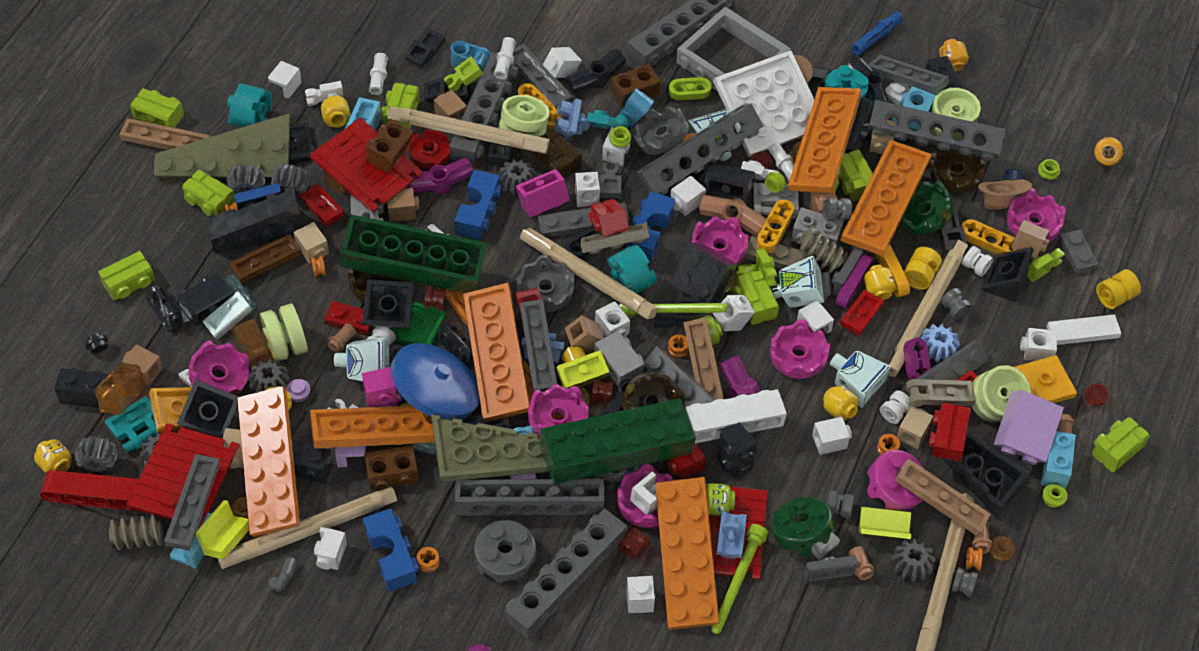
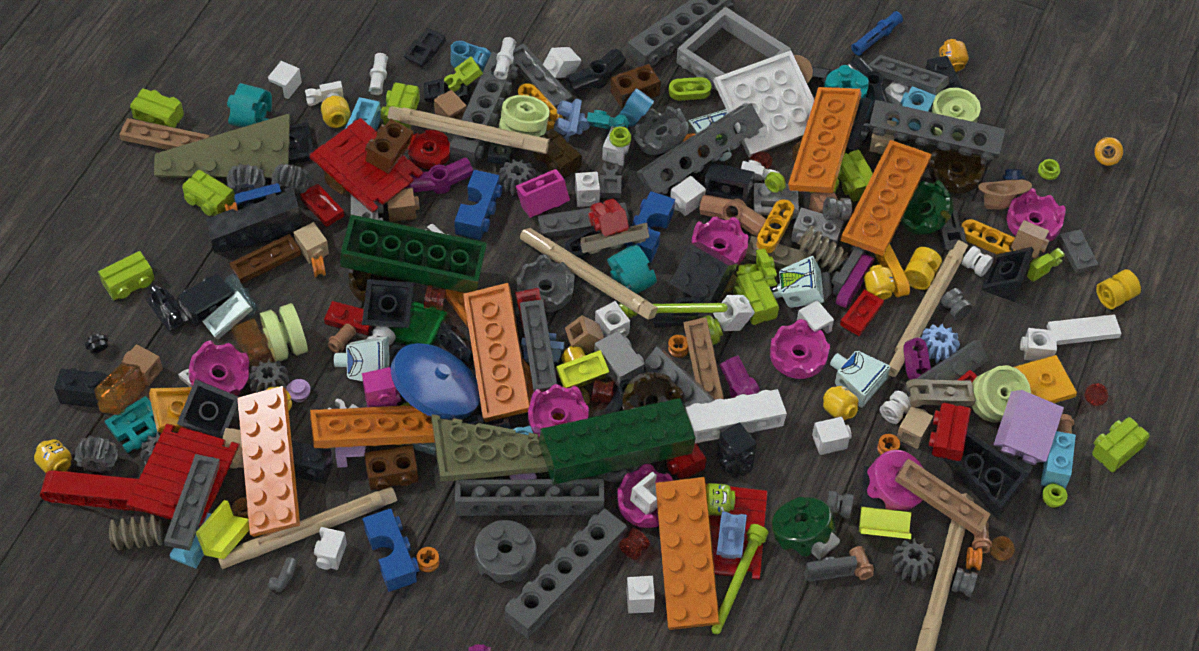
white pin [768,142,794,181] -> none

